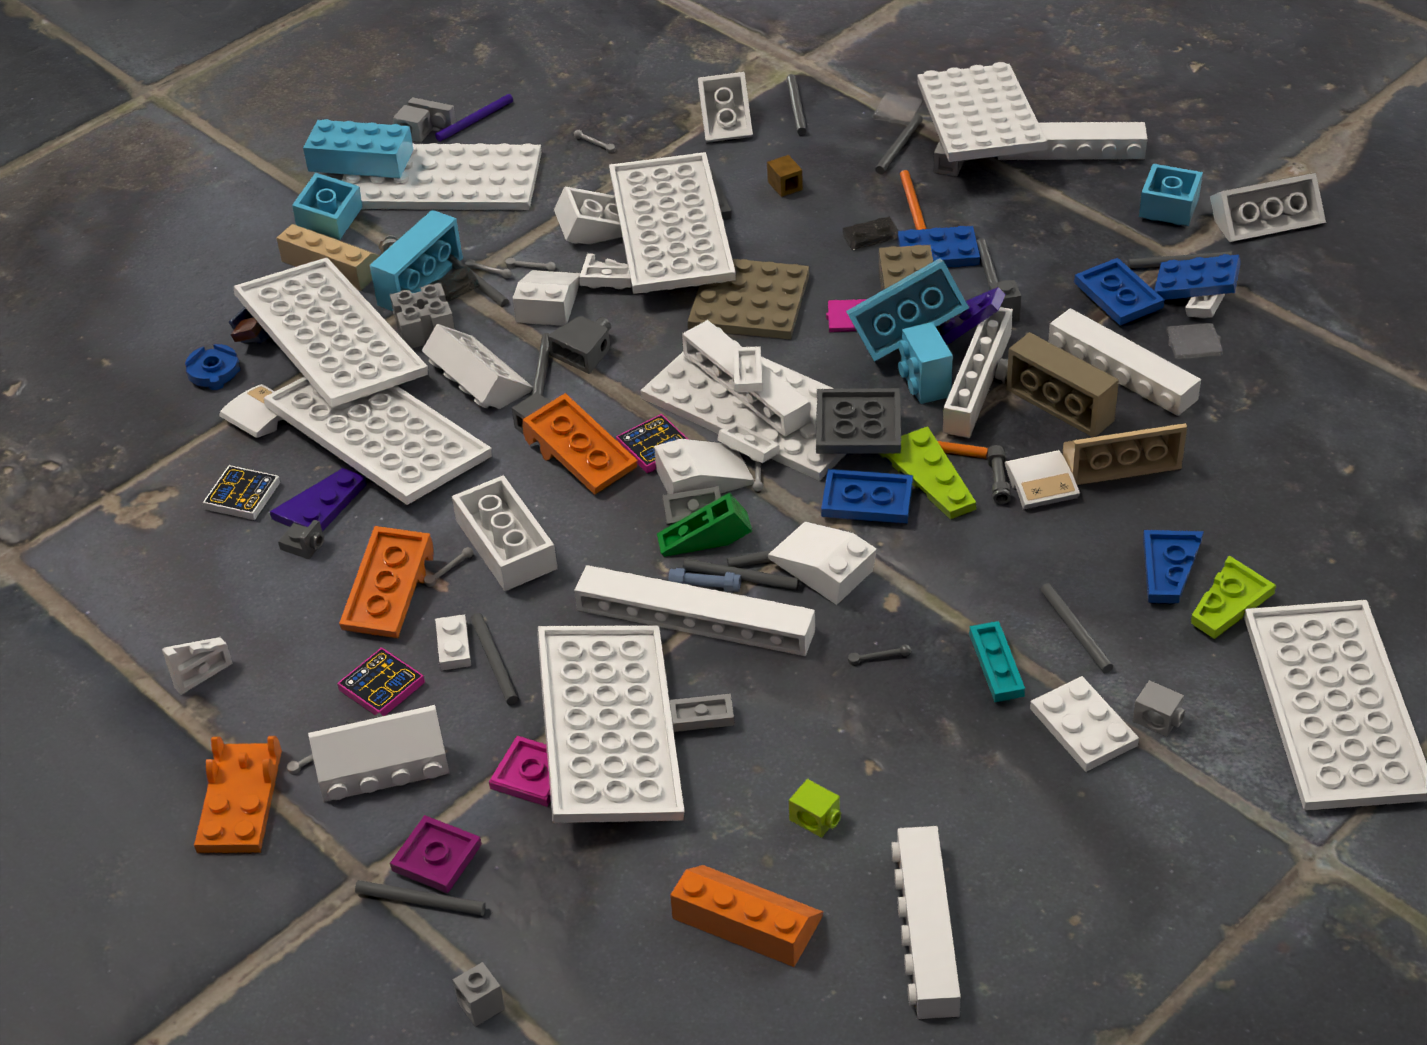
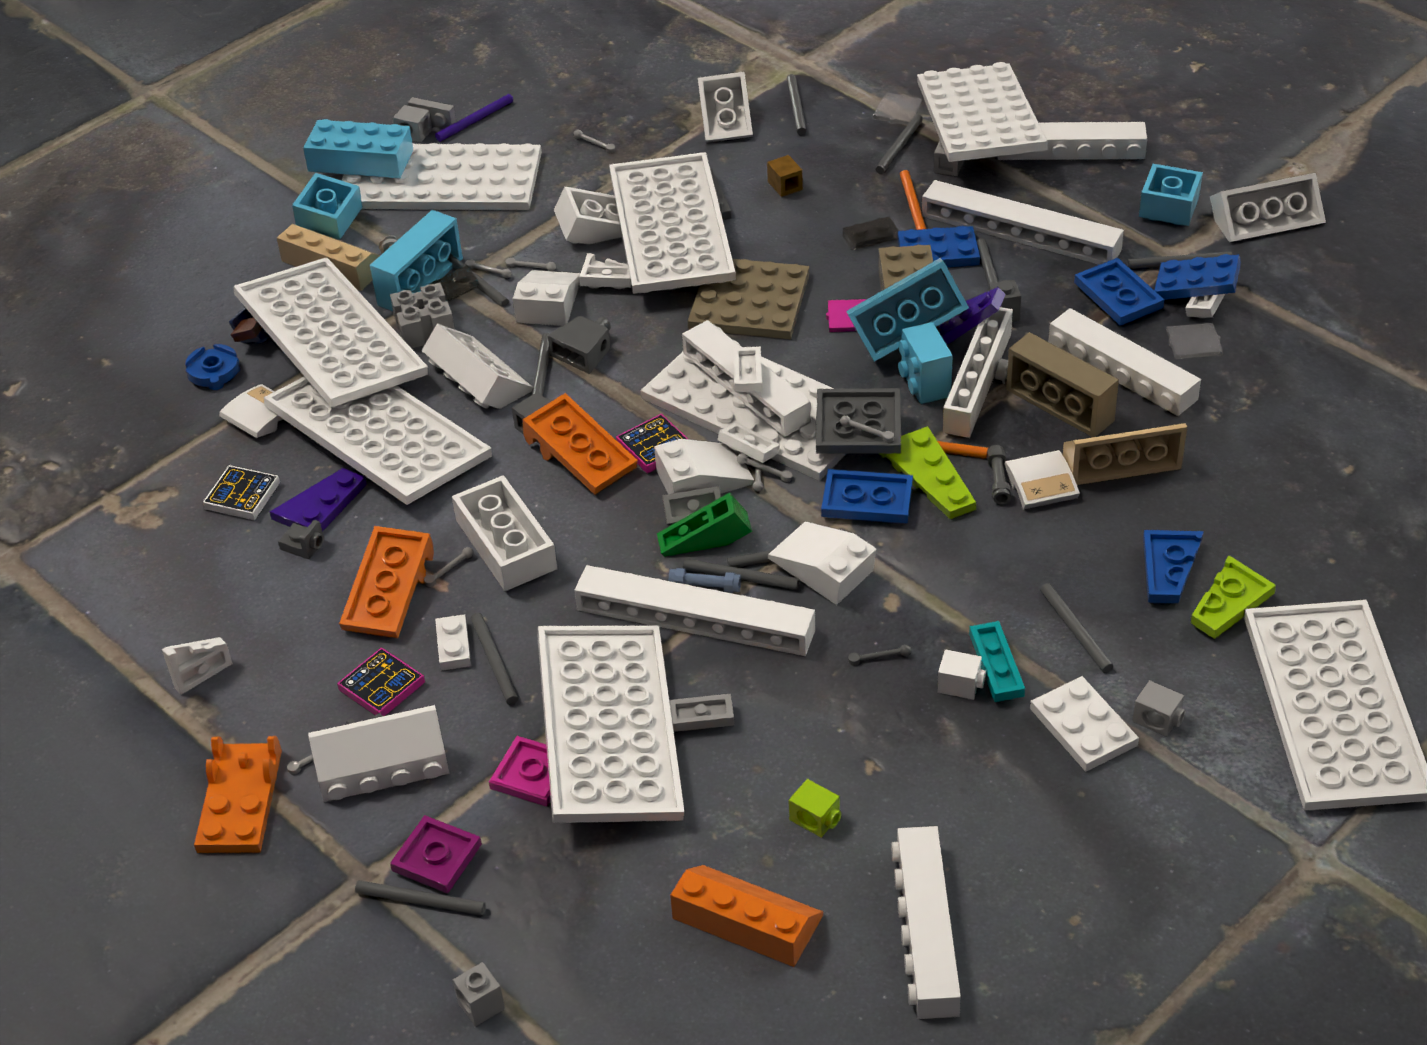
none -> light grey hinge [737,453,792,482]
none -> light grey hinge [840,415,894,443]
none -> white brick [922,180,1124,265]
none -> white brick [937,650,986,700]

